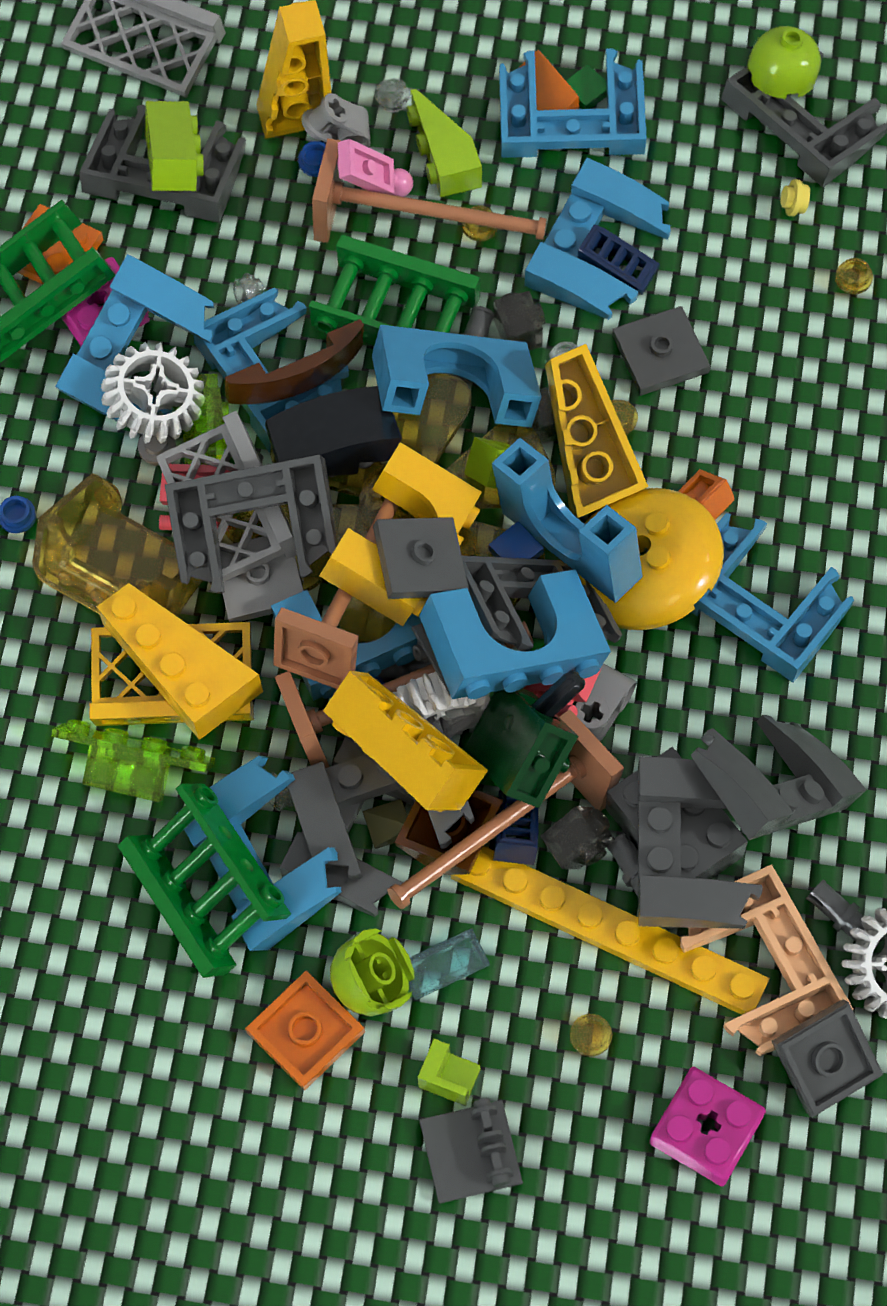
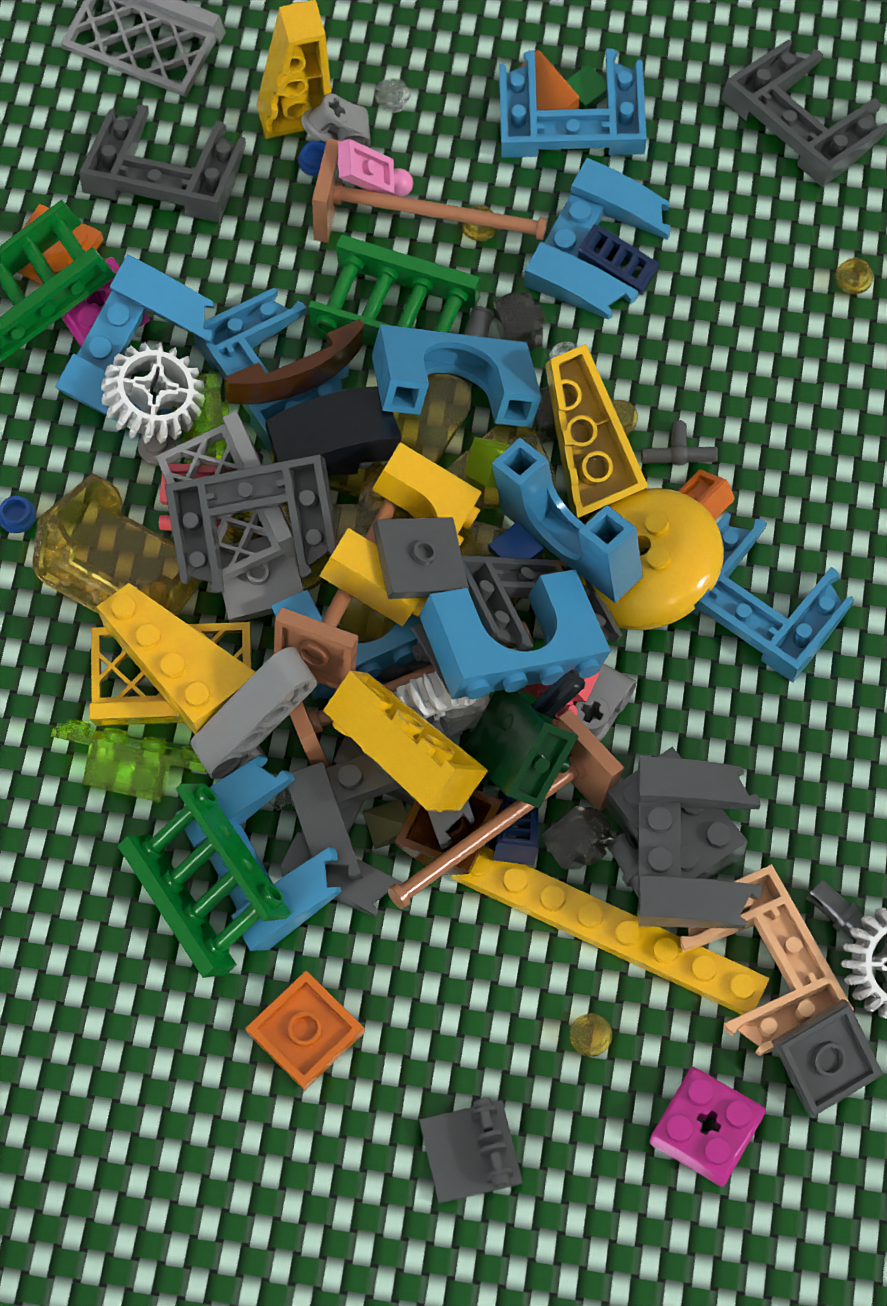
lime brick [145,101,204,191] -> none
clear plate [233,273,265,305] -> none
lime cylinder [330,928,414,1017] -> none
lime slope [406,89,482,198] -> none
clear light blue tile [409,928,490,1001] -> none
lime panel [418,1039,480,1106] -> none
dark grey plate [612,306,711,396] -> none
dark grey wedge [691,715,866,840] -> none
lime cylinder [747,26,821,99] -> none
light yellow plate [781,179,810,217] -> none
none -> light grey beam [190,647,318,779]
none -> dark grey piece [641,420,718,466]

